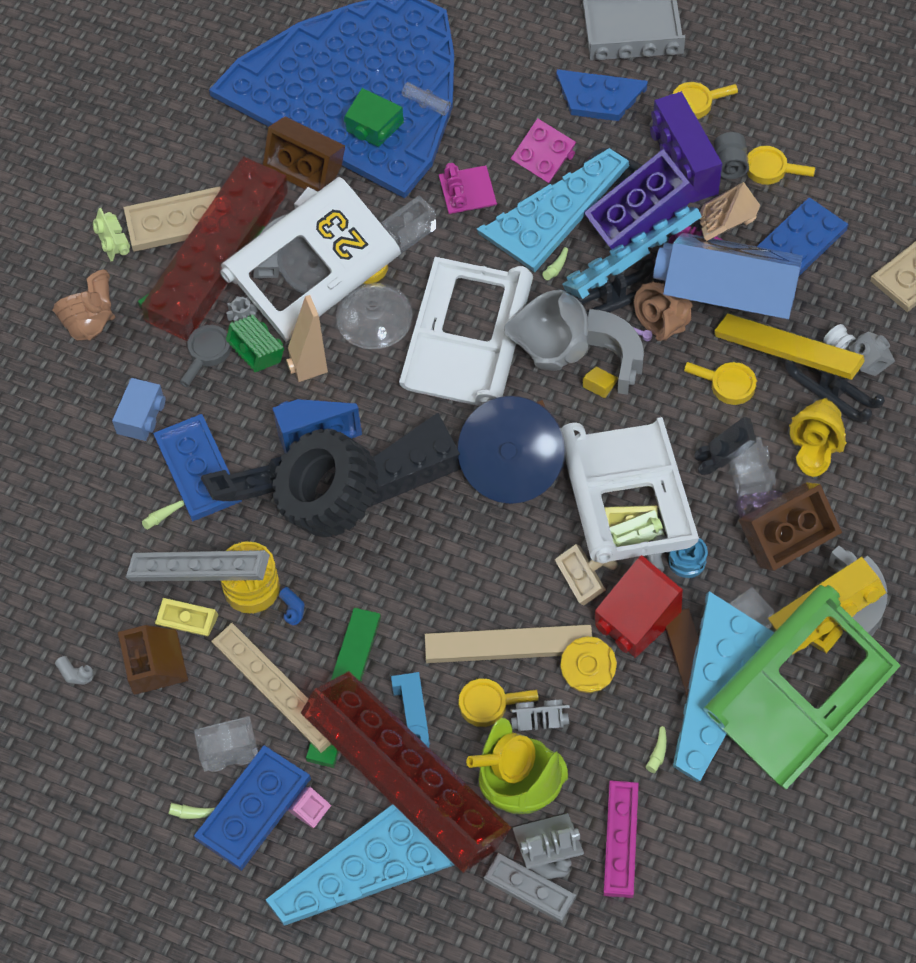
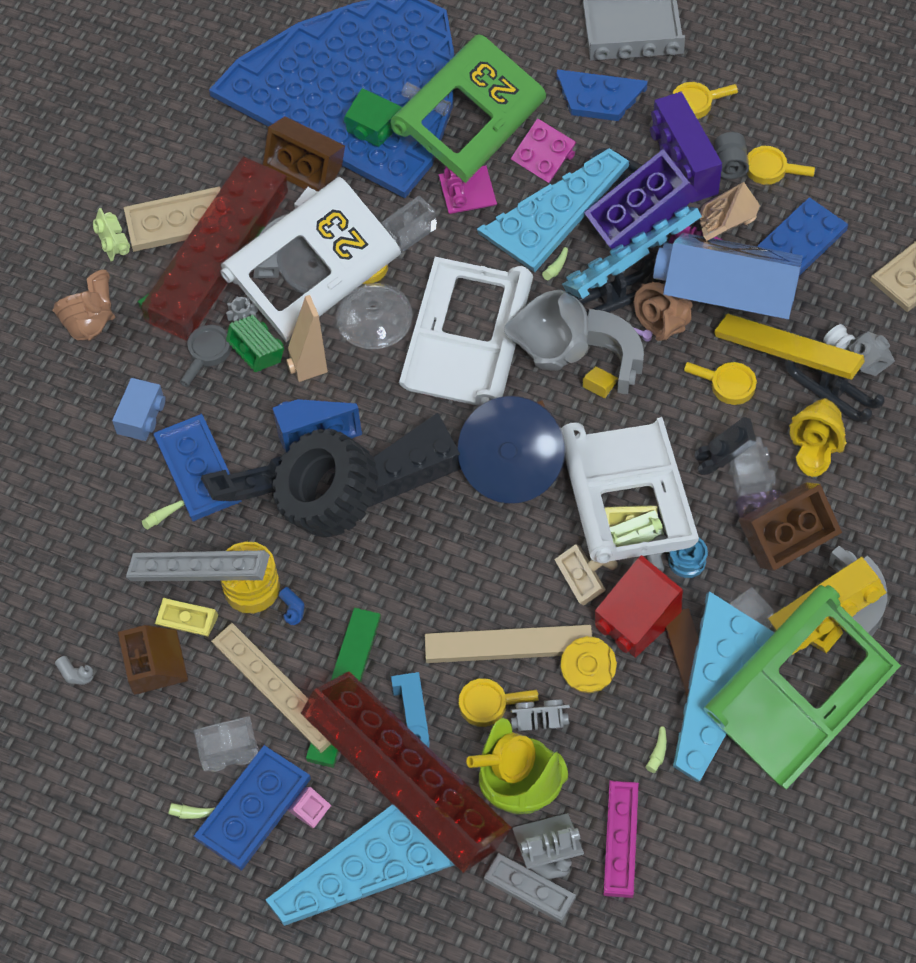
none -> bright green piece [391,35,546,183]

